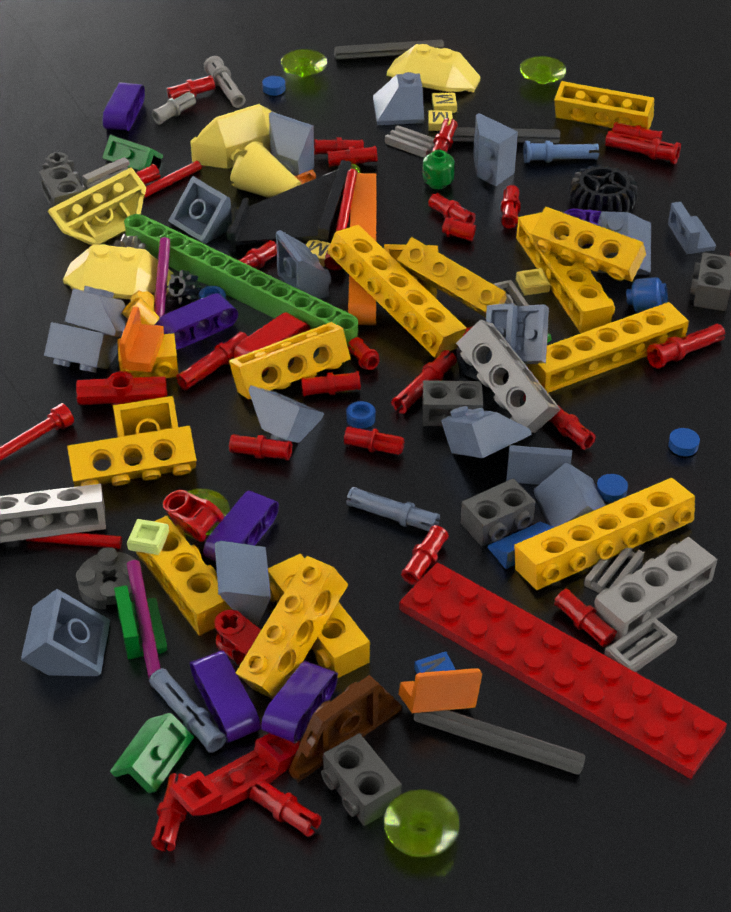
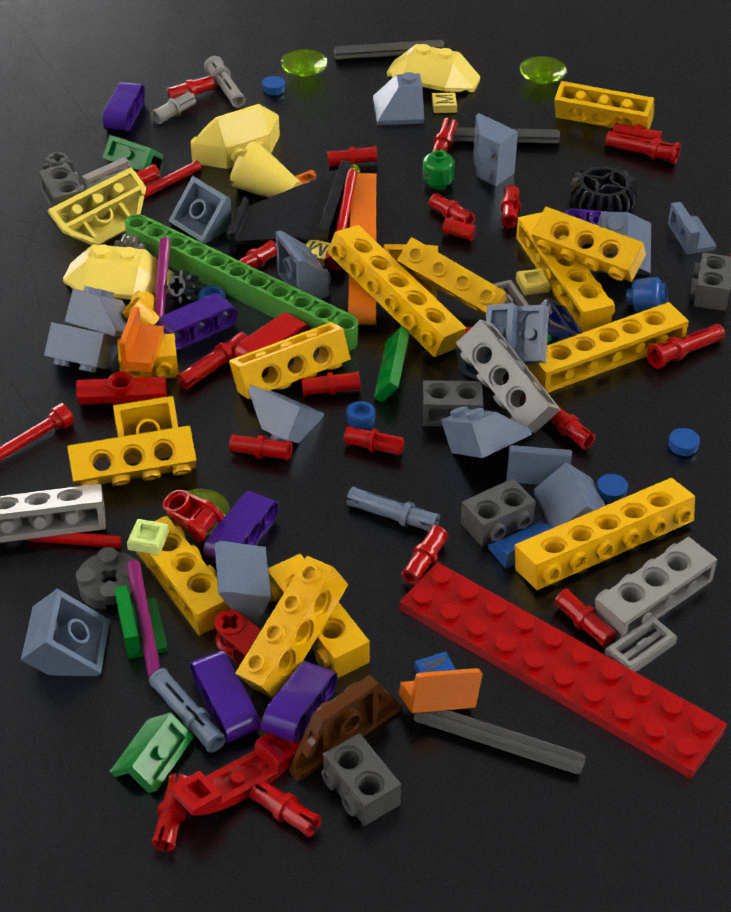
sand blue slope [269,112,314,176] -> none
red pin [314,137,364,155] -> none
red pin [348,337,380,370] -> none
clear neon green dish [384,790,459,857] -> none
light grey tile [385,125,435,158] -> none
red pin [391,350,457,414] -> none
light yellow tile [428,110,452,131] -> none
medium blue pin [523,141,599,163] -> none
light grey tile [584,547,644,593] -> none
none -> green tile [374,325,410,403]
none -> clear blue wing [540,297,583,341]

